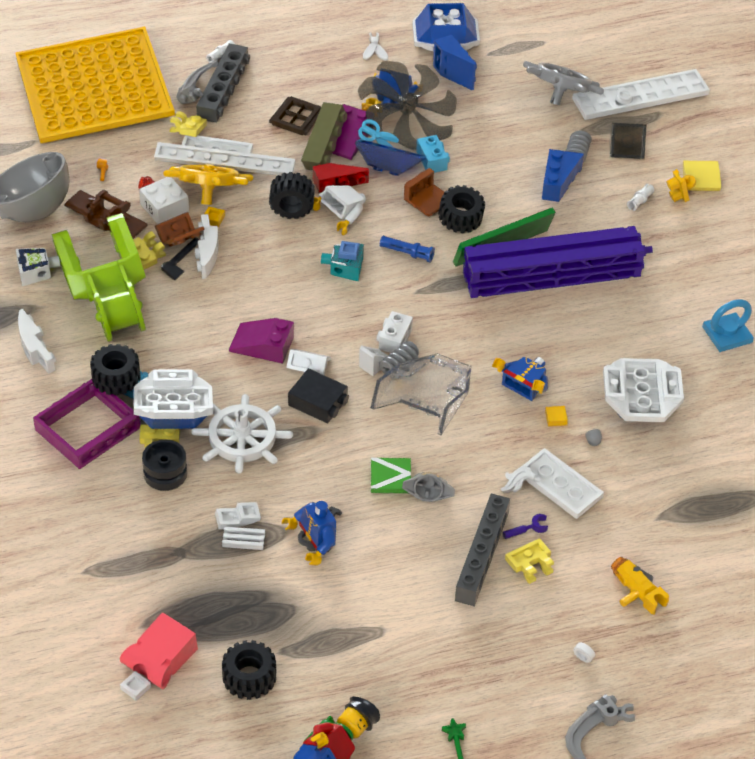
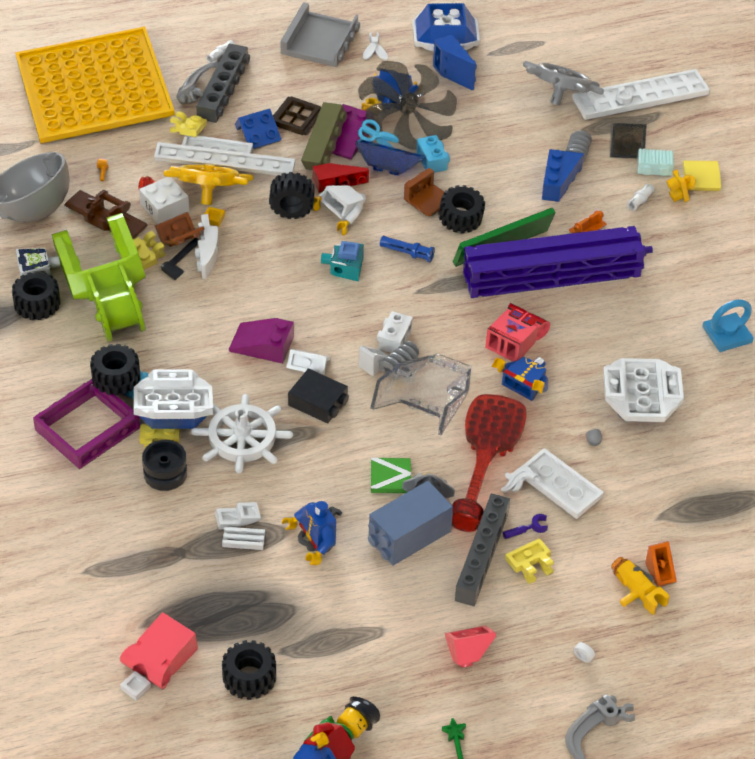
white slope [18,309,56,374] -> none
yellow tile [545,406,568,427] -> none
none -> black tyre [12,271,61,320]
none -> blue bracket [235,108,281,149]
none -> light grey panel [281,2,360,67]
none -> sand blue brick [368,481,453,566]
none -> coral slope [445,625,496,667]
none -> clear red piece [452,394,527,532]
none -> coral piece [485,303,550,361]
none -> orange hinge [569,210,607,233]
none -> light aqua brick [637,148,674,176]
none -> orange slope [645,541,677,586]

